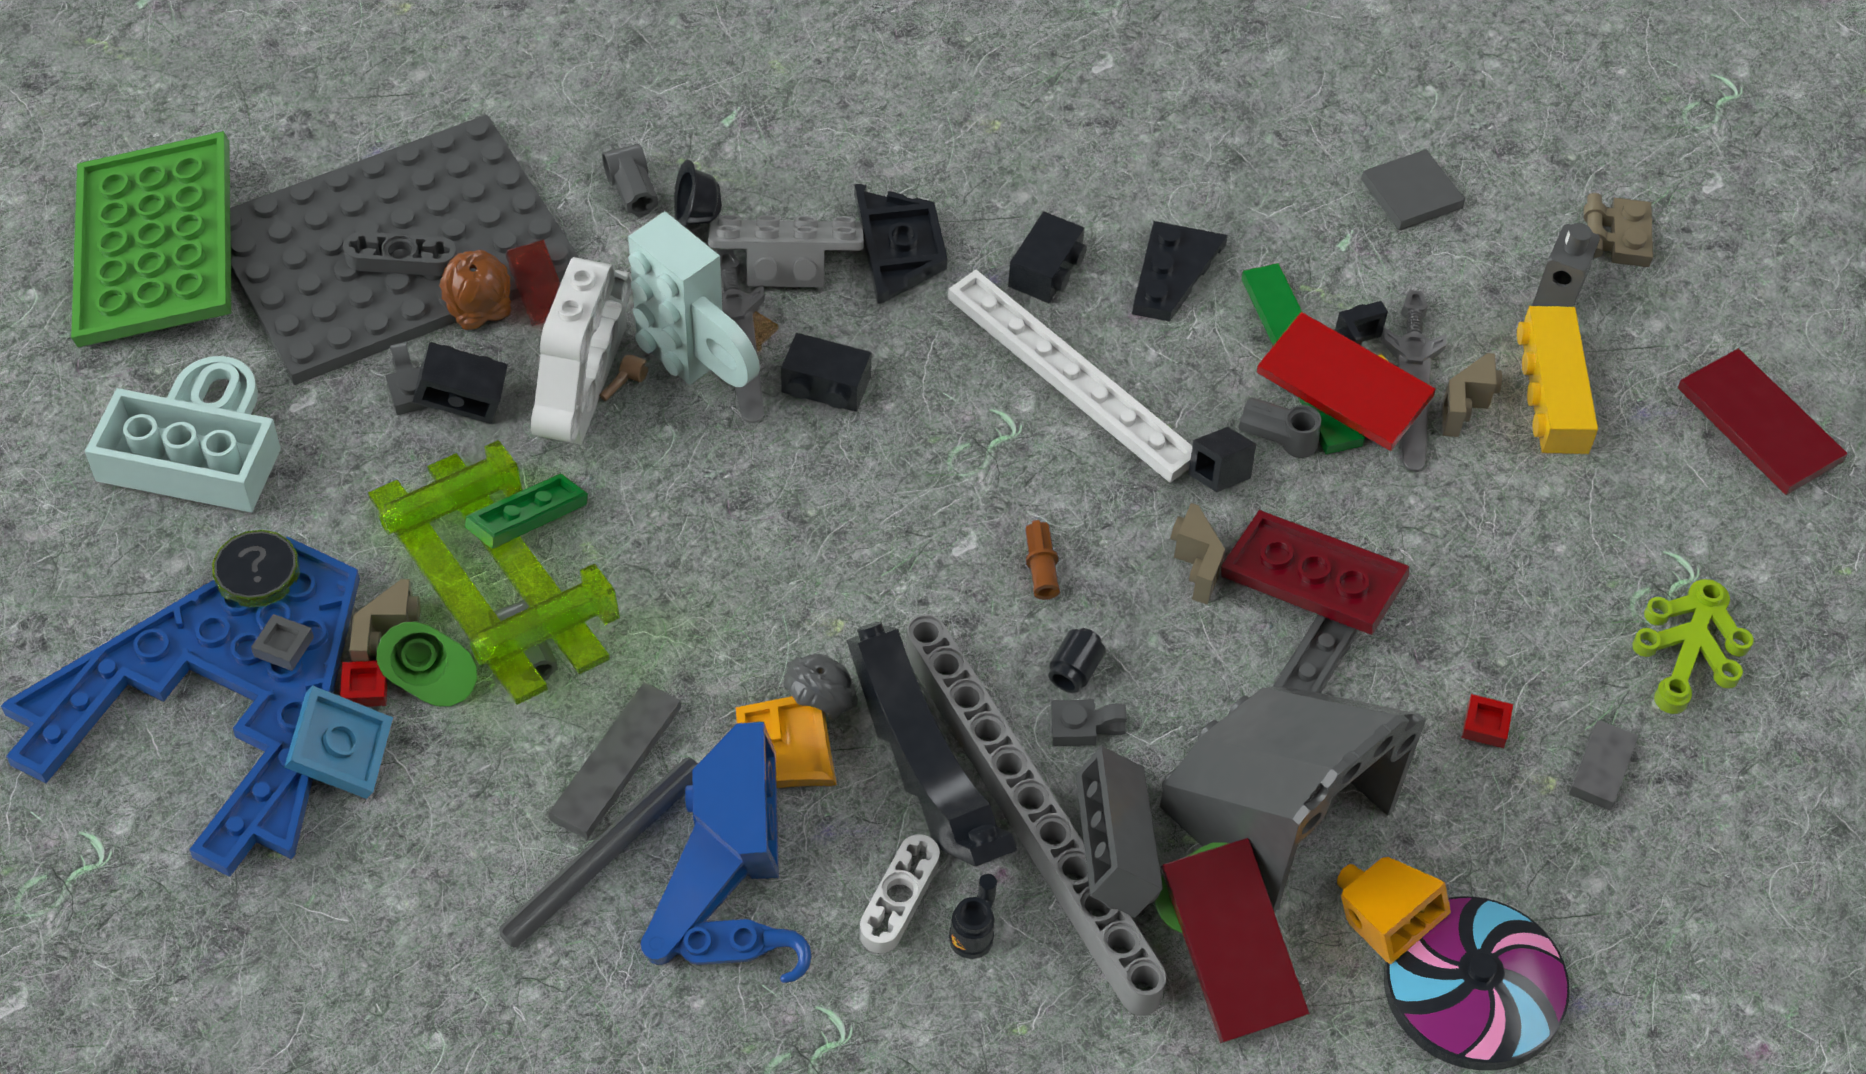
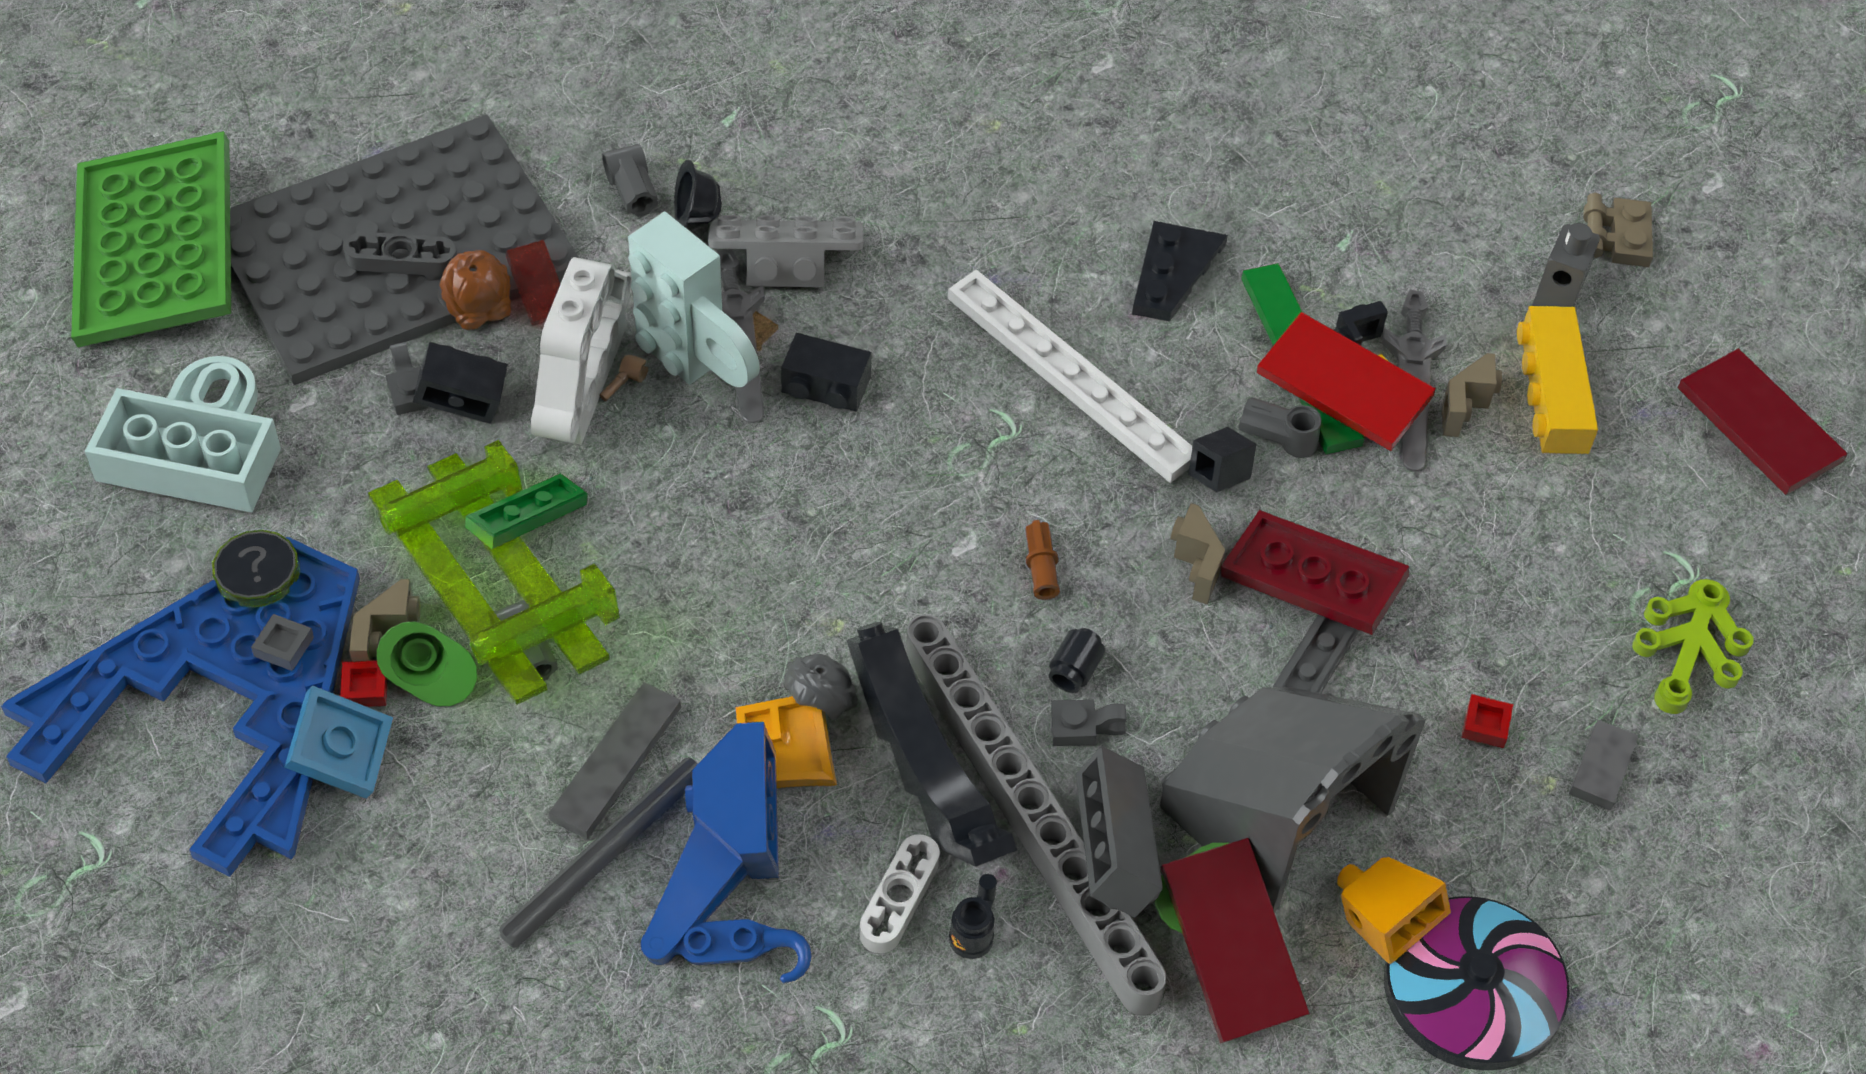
black wing [854,184,948,304] -> none
black brick [1008,211,1087,303] -> none
dark grey tile [1361,149,1465,230] -> none

